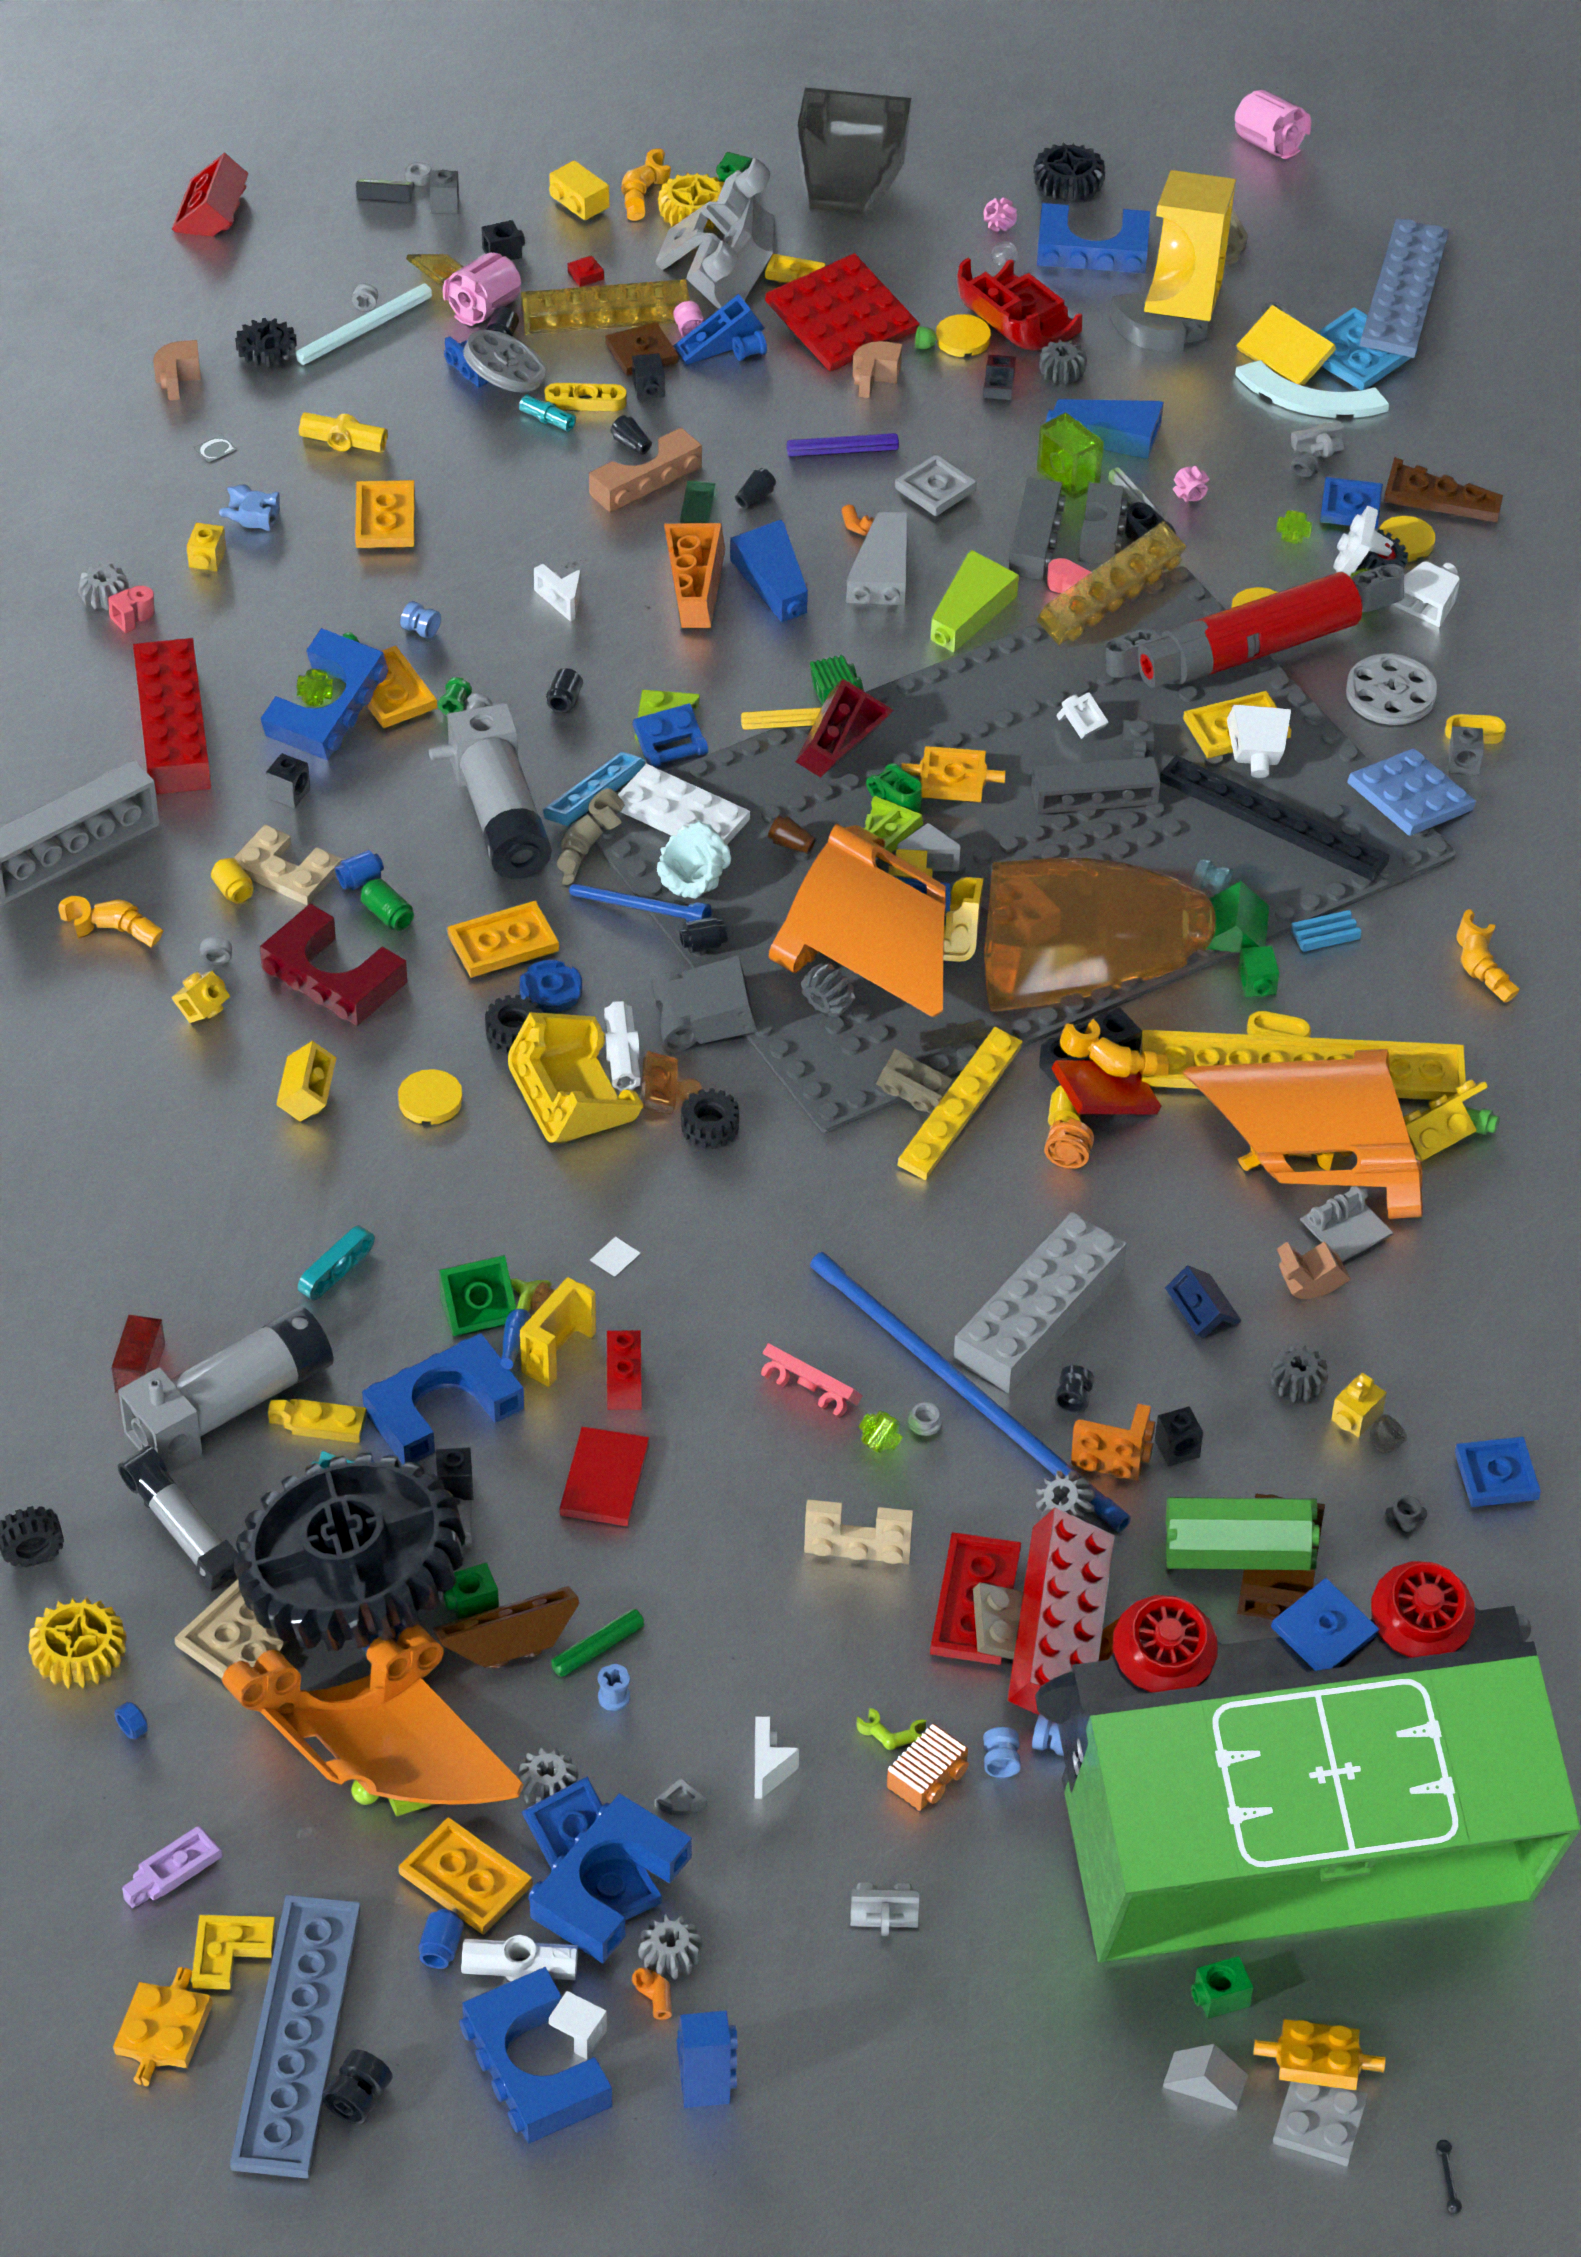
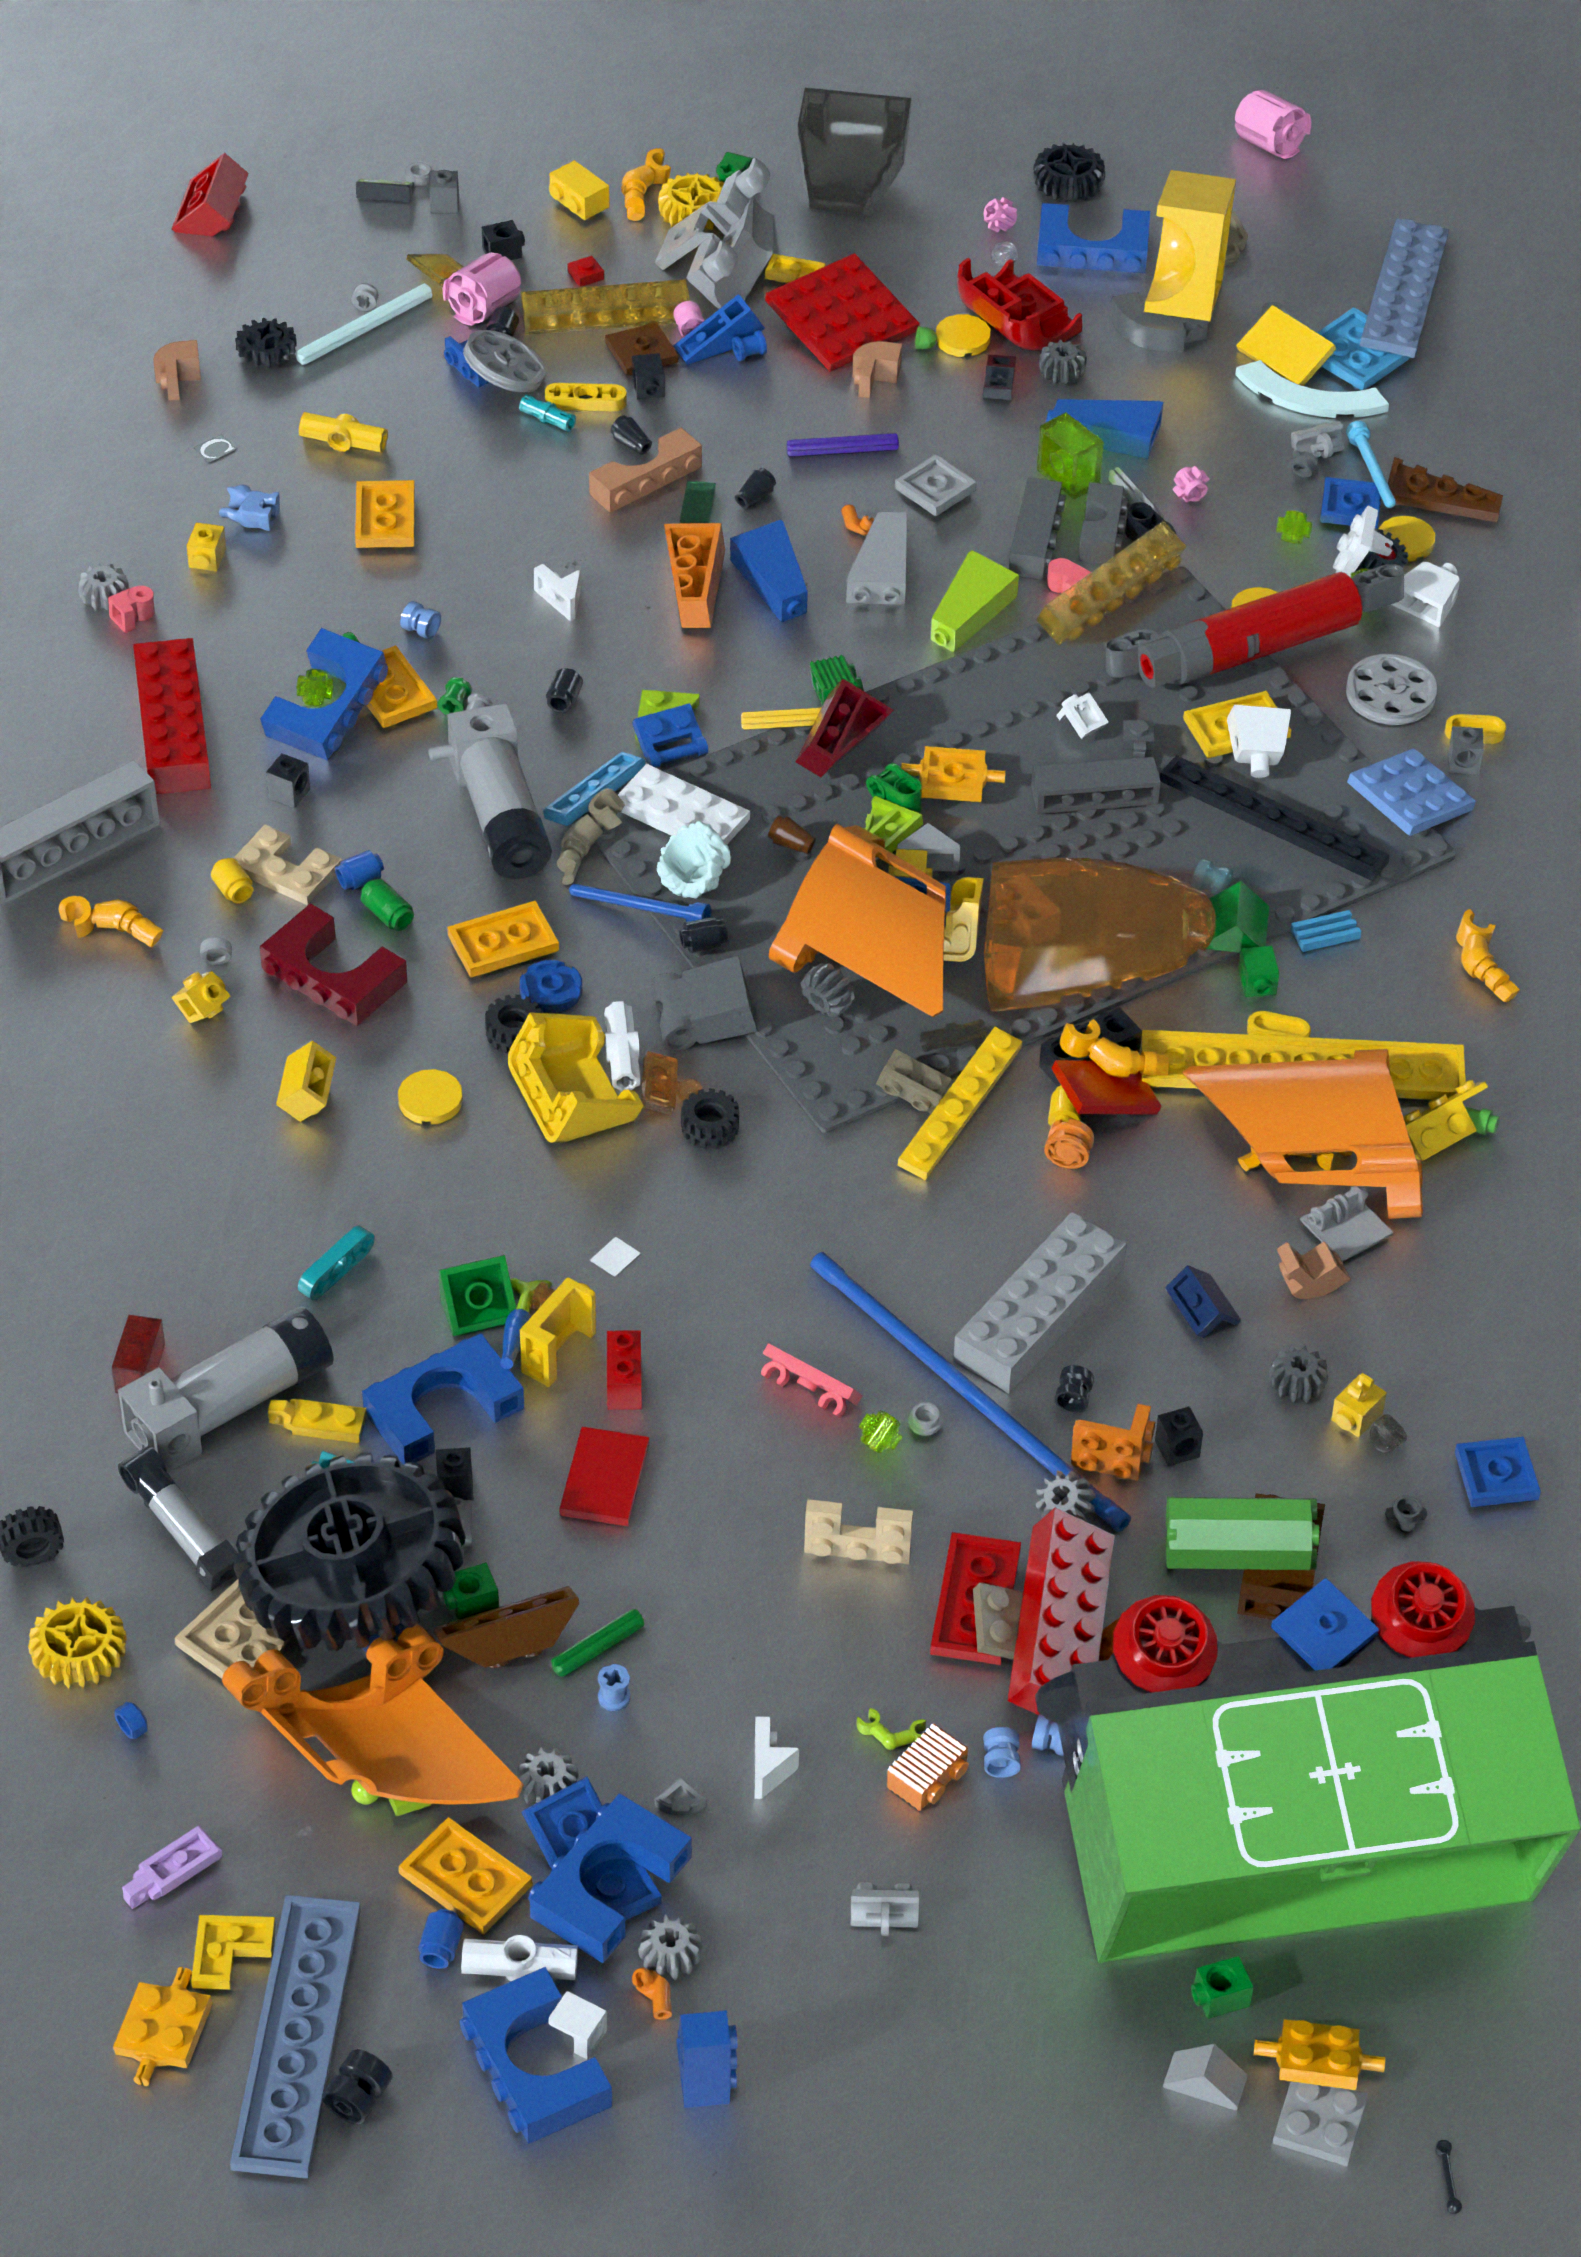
none -> medium azure piece [1346,421,1396,508]

